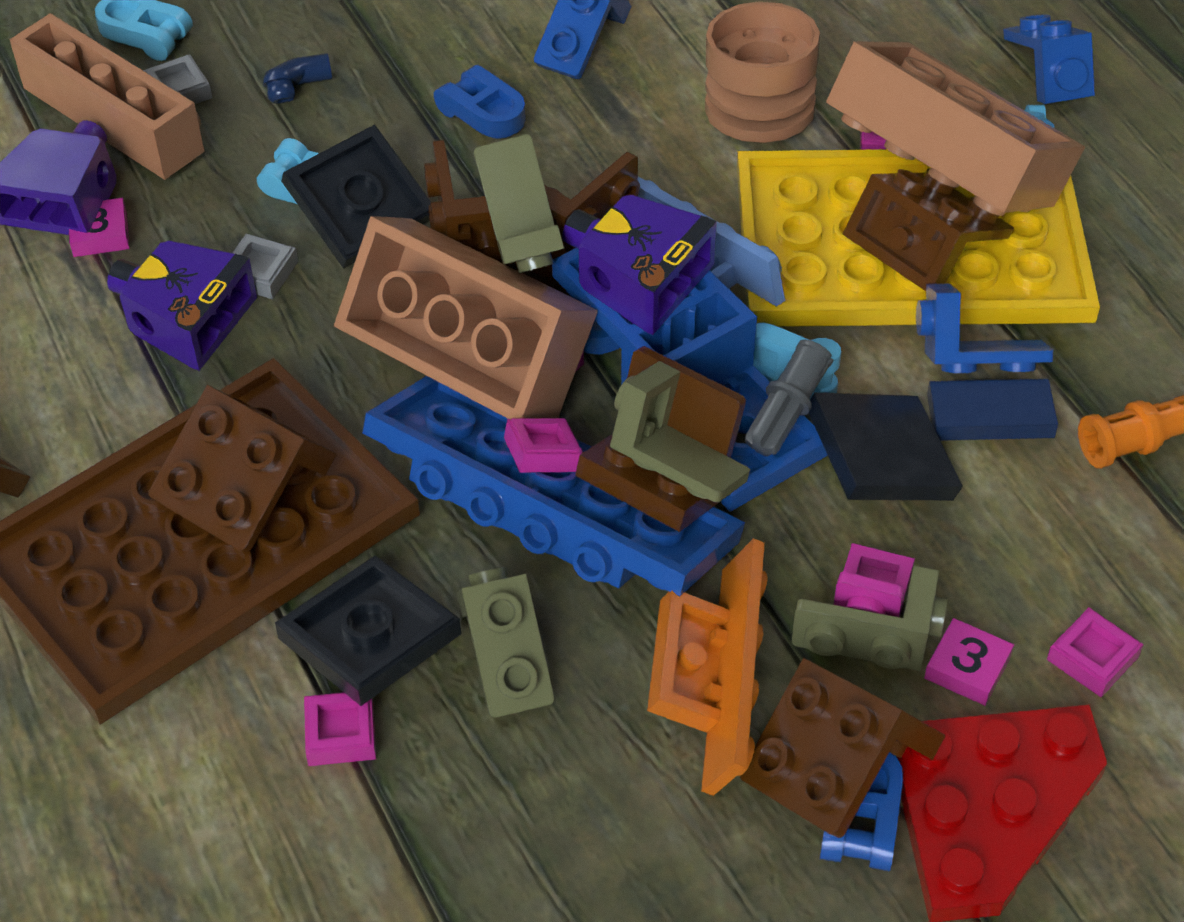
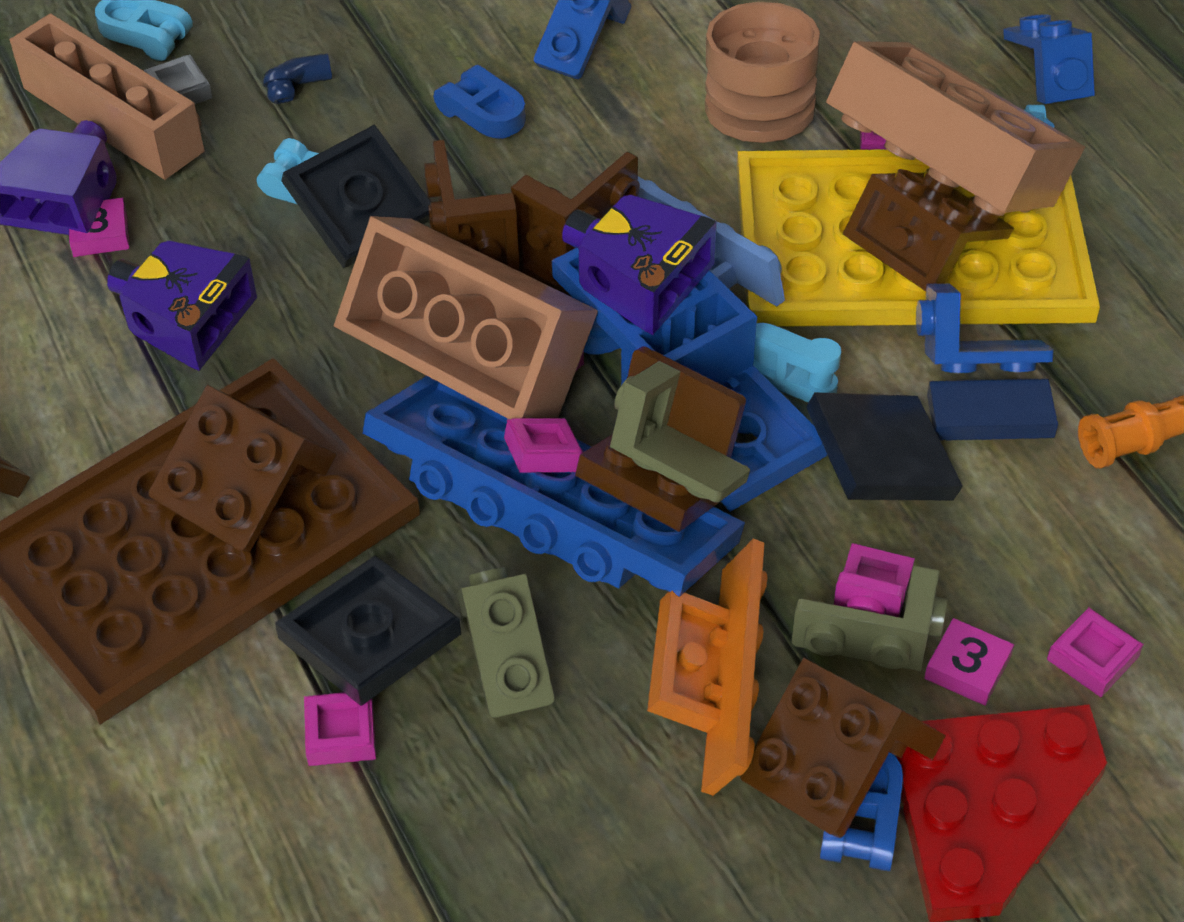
light grey tile [233,234,298,300] -> none
olive bracket [474,134,564,273] -> none
dark grey axle [745,339,834,457] -> none

